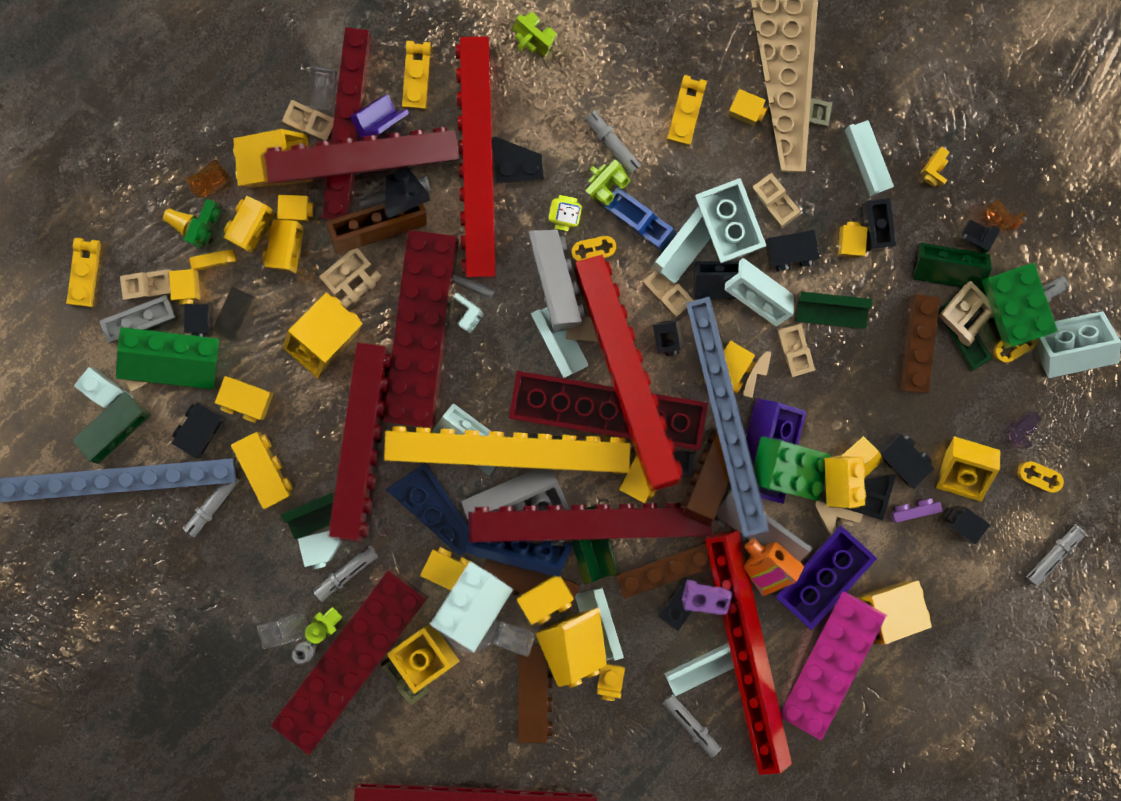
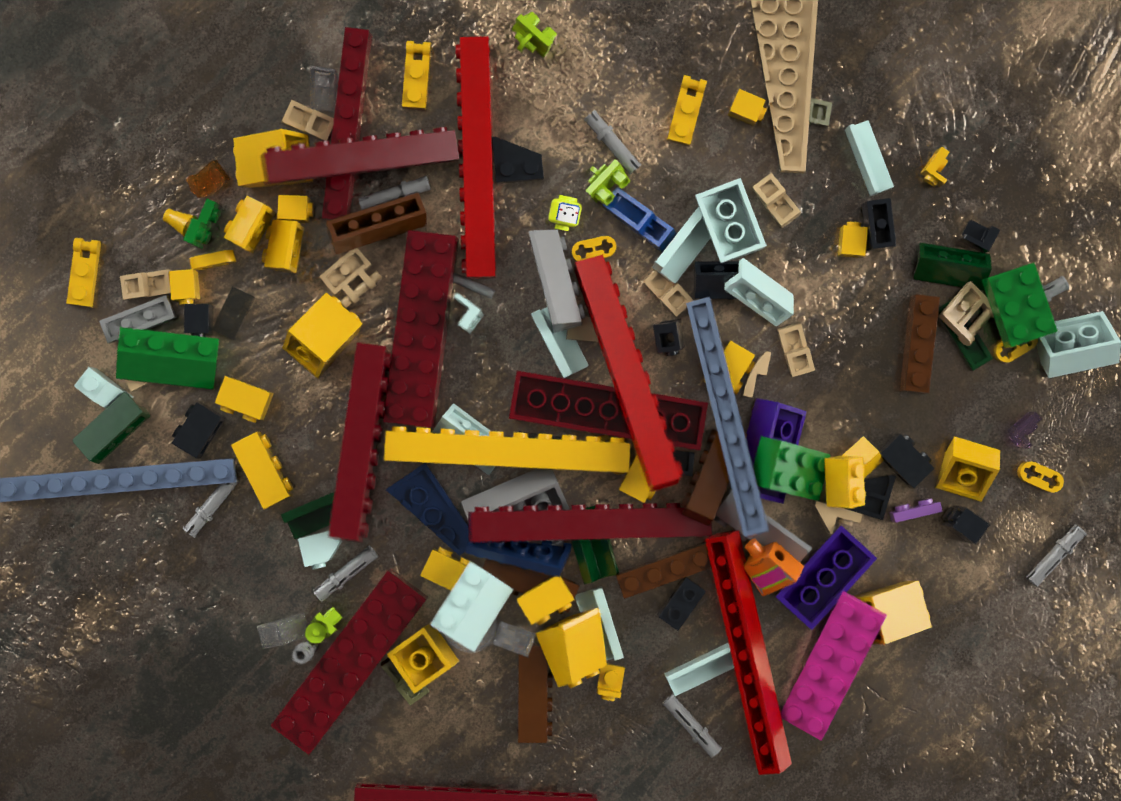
panel [350,94,409,138] -> none
black wing [385,167,430,218] -> none
medium lavender leg [682,580,732,614] -> none
black brick [765,230,820,272] -> none
dark green panel [795,291,873,329] -> none
clear orange bracket [985,199,1027,230] -> none

